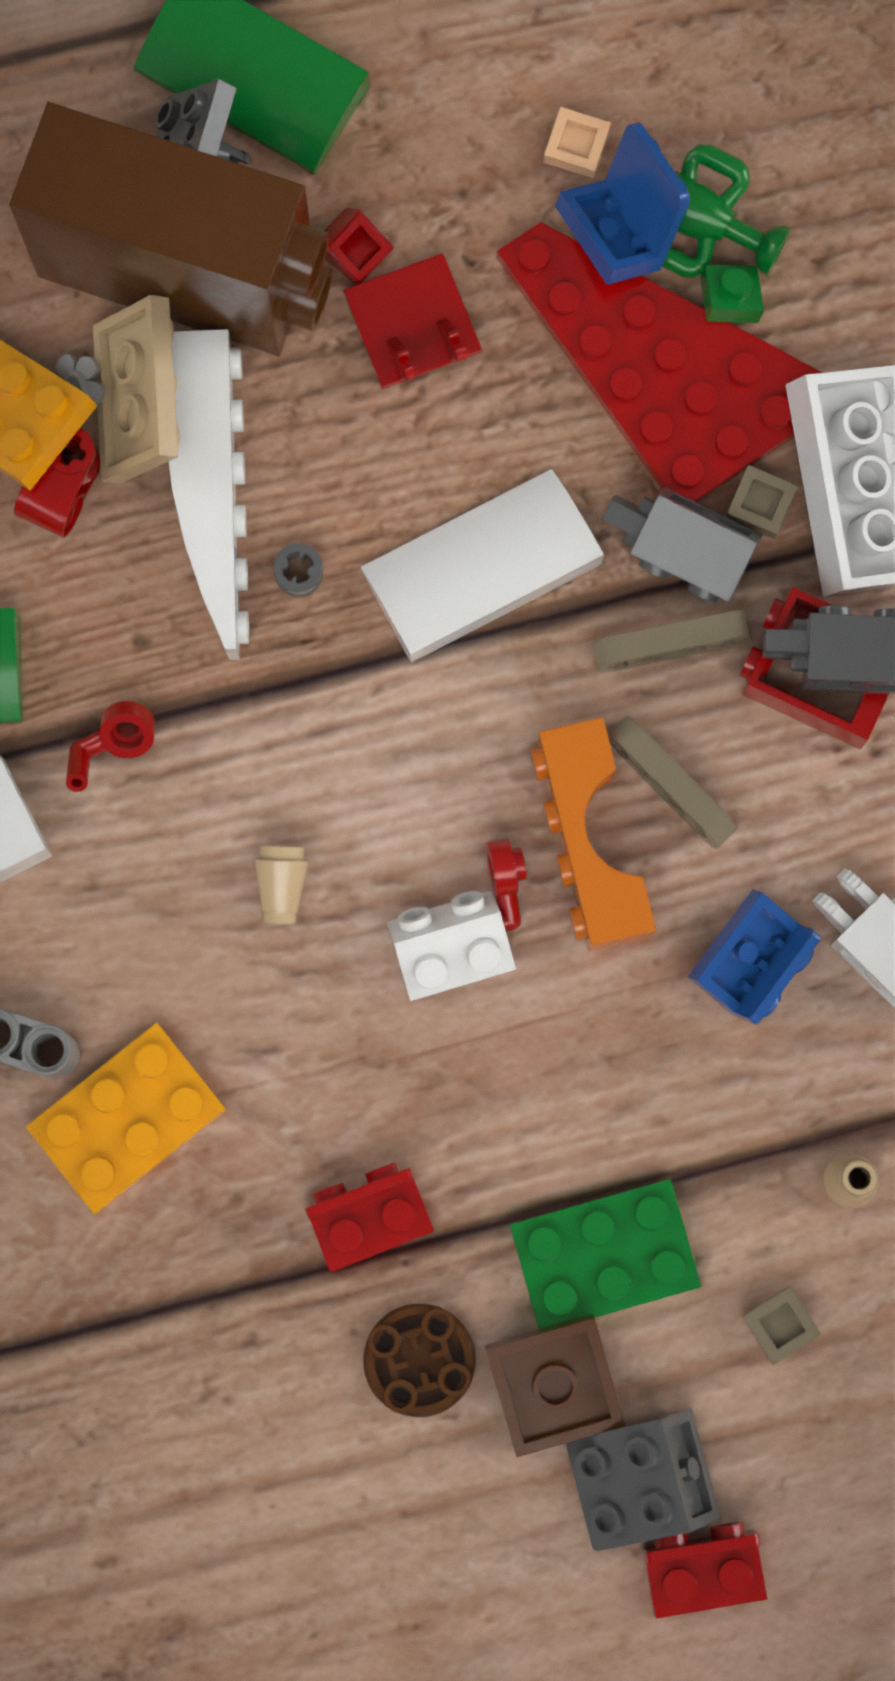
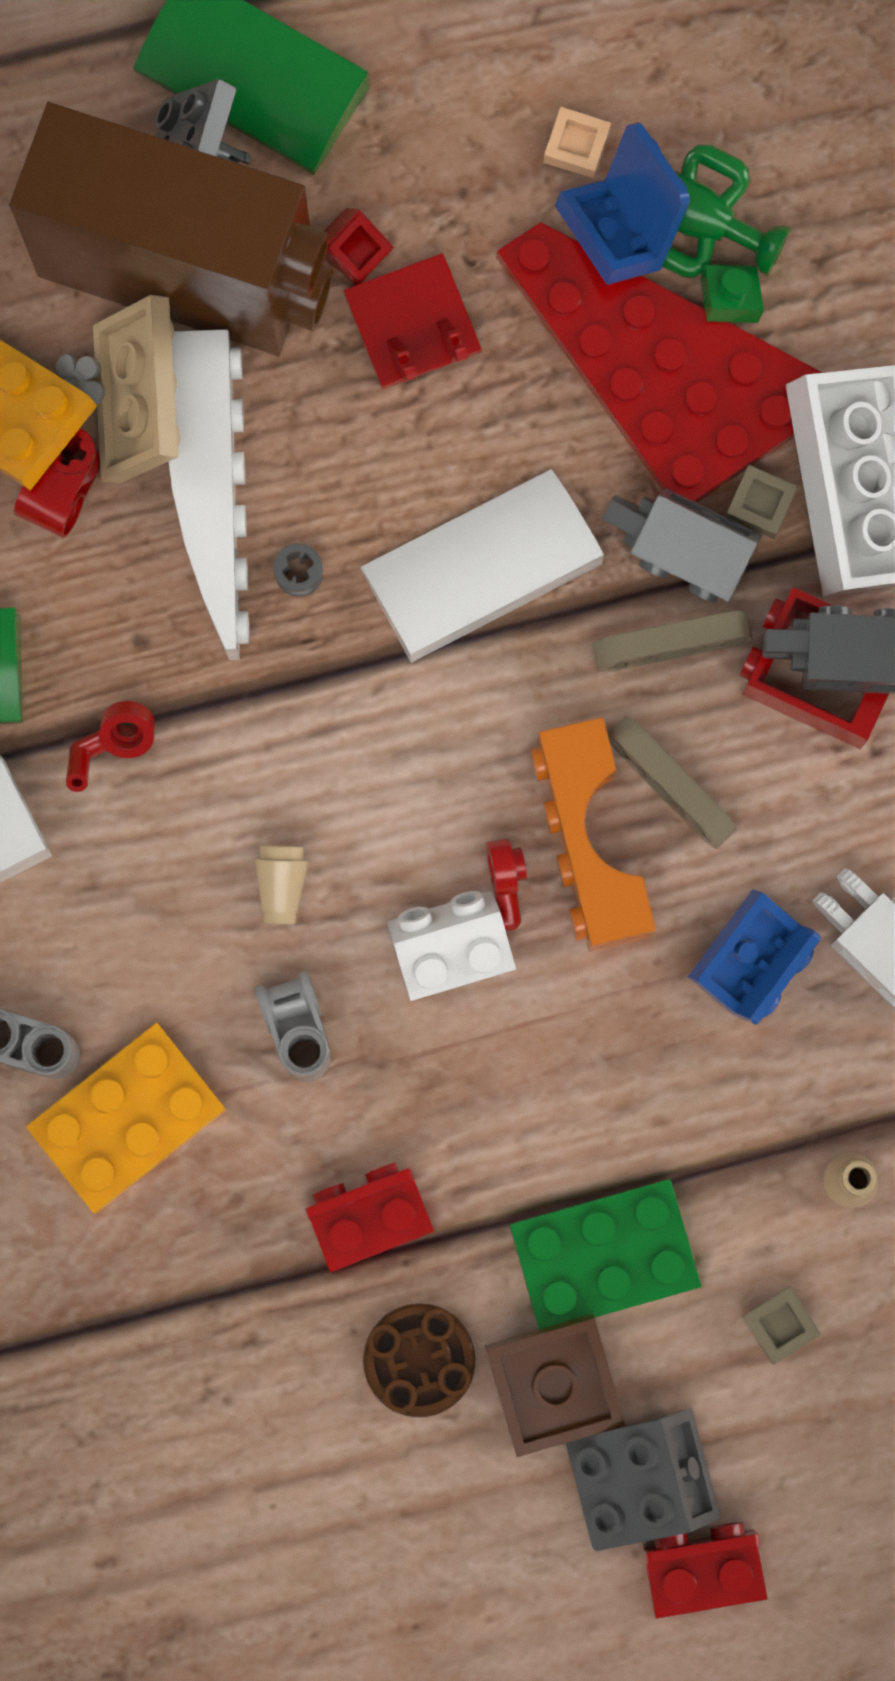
none -> light grey piece [254,970,332,1082]

